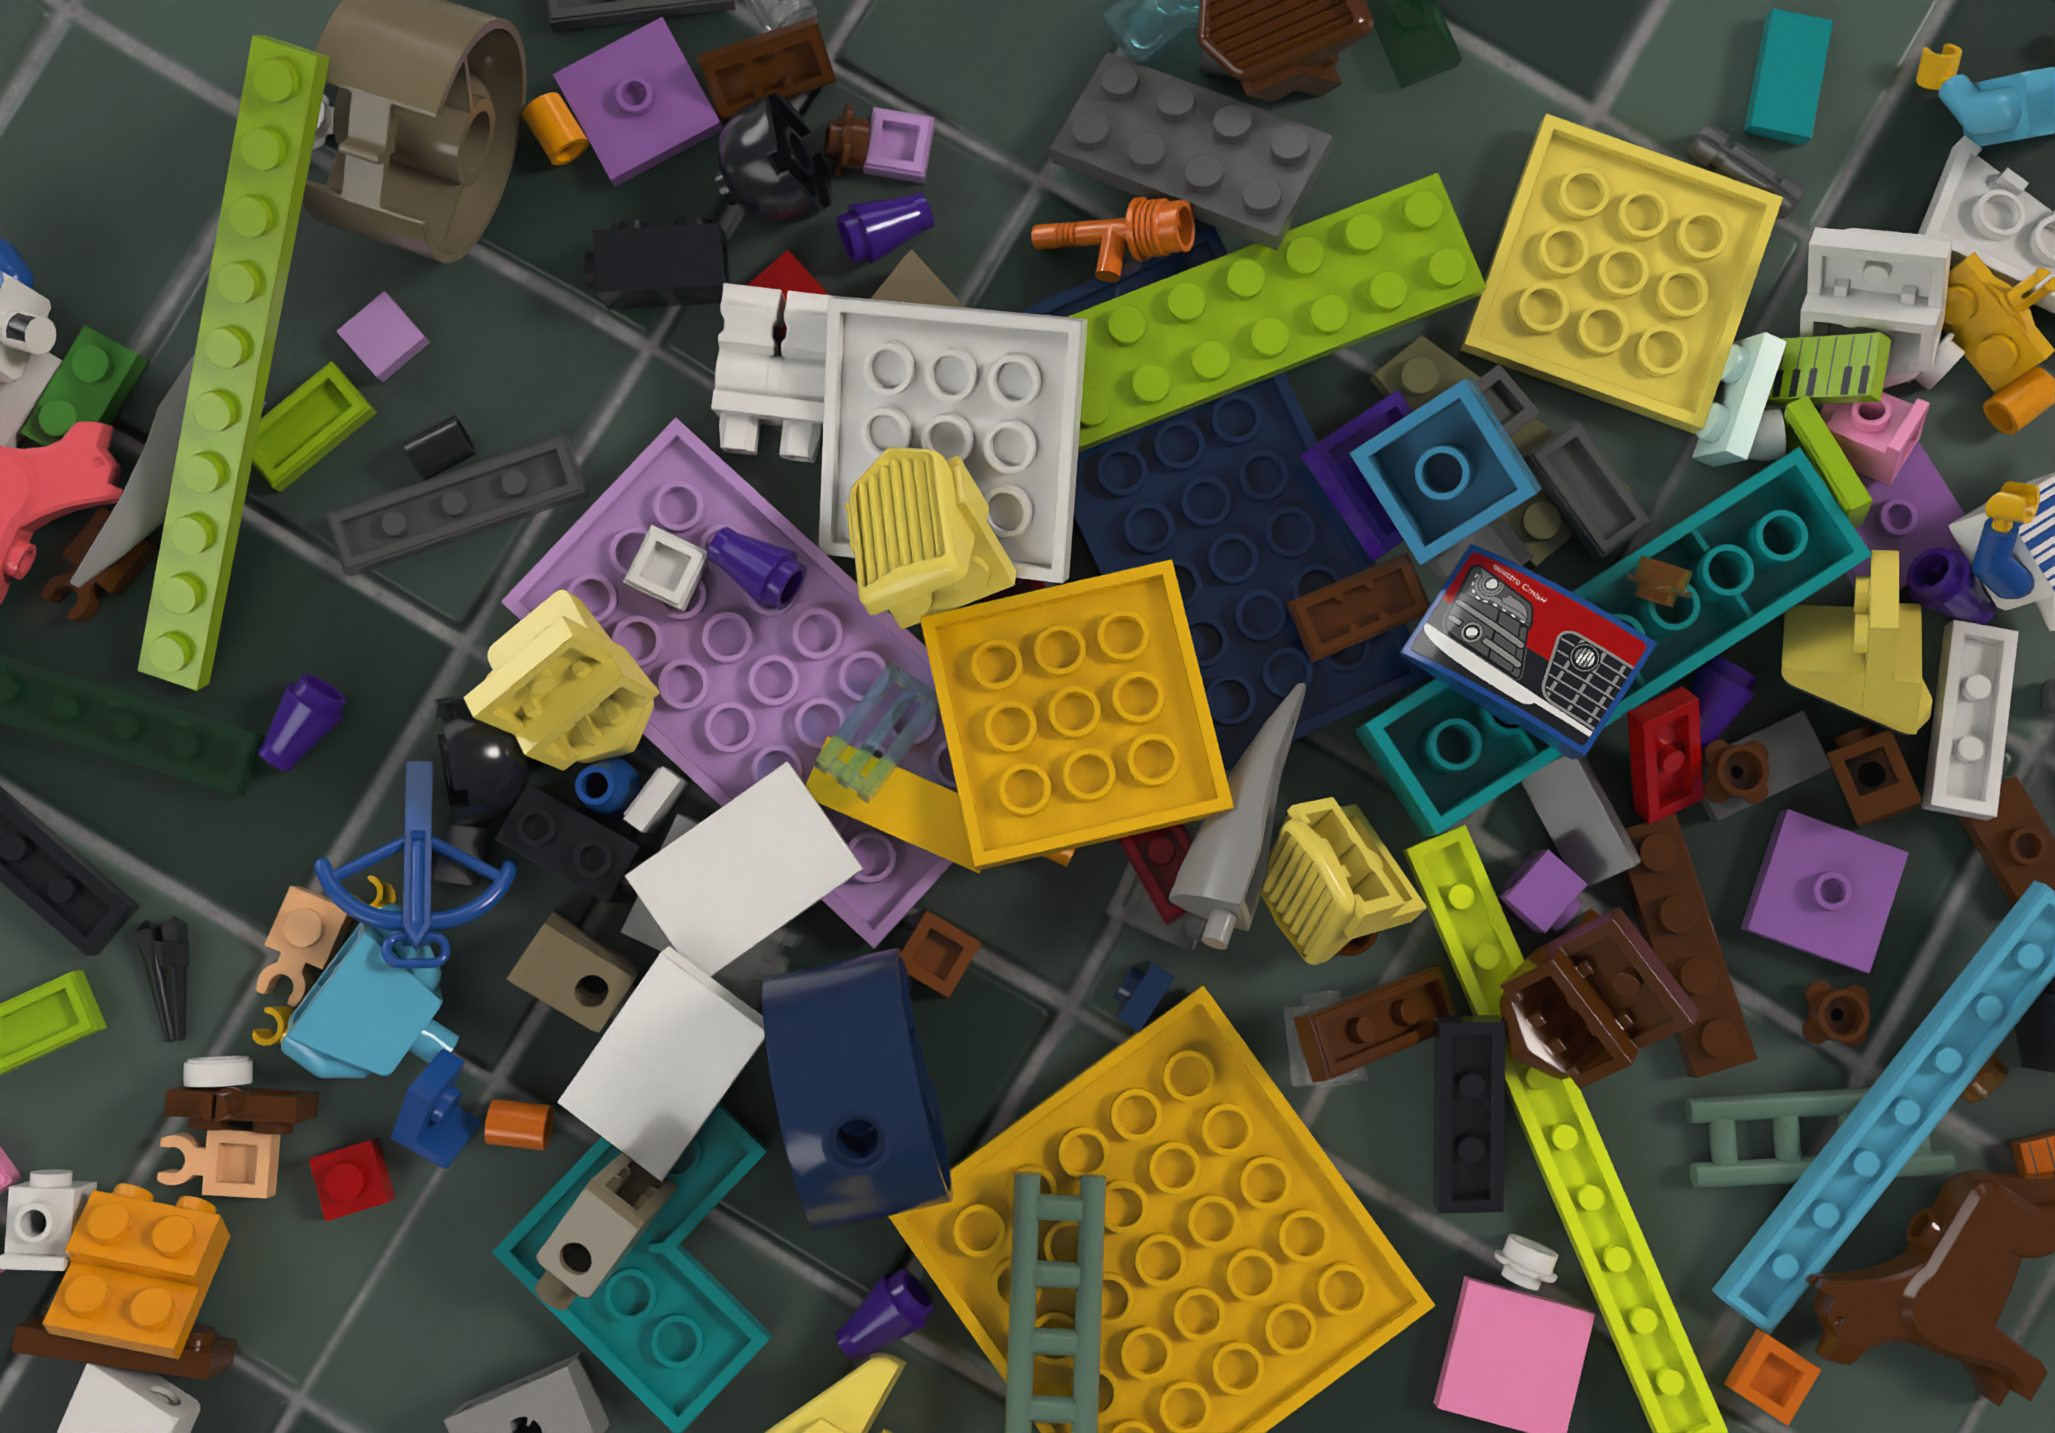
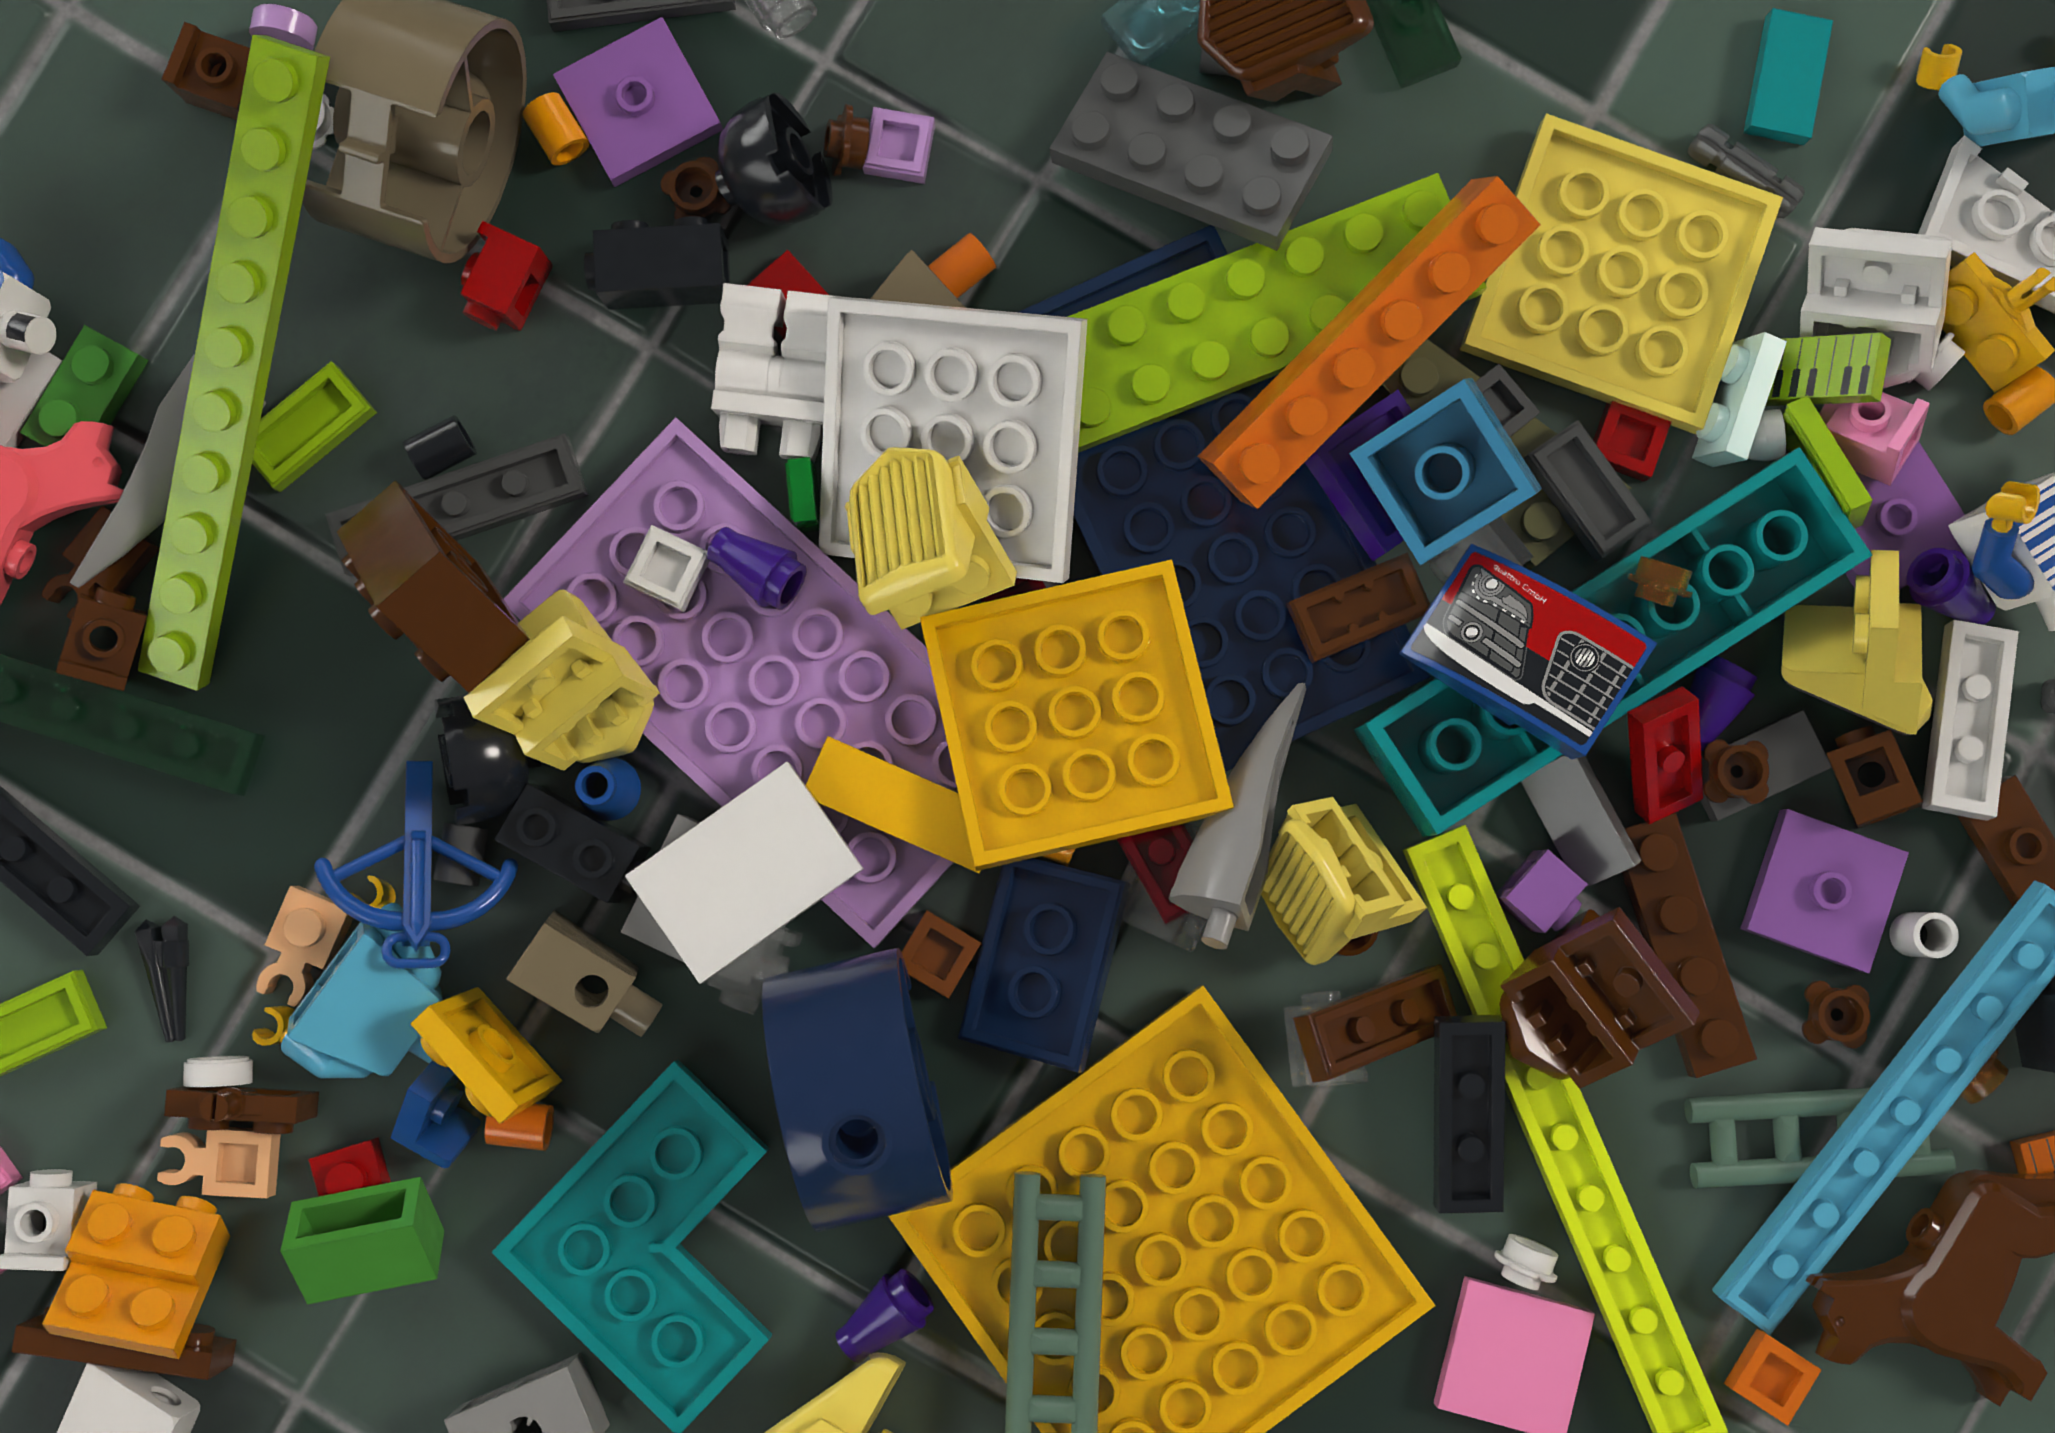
dark purple cone [258,673,347,771] -> none
lavender tile [337,291,431,382] -> none
dark tan torso [535,1152,680,1310] -> none
white tile [557,946,765,1182] -> none
white tile [623,766,691,834] -> none
reddish brown plate [697,16,837,121] -> none
clear light blue tile [815,661,940,803] -> none
dark purple cone [836,192,934,265] -> none
orange piece [1031,197,1195,283] -> none
dark blue plate [1112,961,1175,1032] -> none
none -> reddish brown brick [56,587,147,691]
none -> reddish brown brick [161,22,250,120]
none -> lavender tile [249,4,318,51]
none -> bright green piece [280,1177,444,1305]
none -> reddish brown brick [336,480,530,693]
none -> yellow plate [410,987,563,1124]
none -> red brick [460,221,553,331]
none -> reddish brown plate [661,157,732,220]
none -> green tile [785,457,820,533]
none -> orange hinge [928,233,996,299]
none -> dark blue tile [958,858,1131,1072]
none -> orange brick [1197,176,1541,509]
none -> red tile [1593,401,1671,482]
none -> white hinge [1889,912,1959,958]

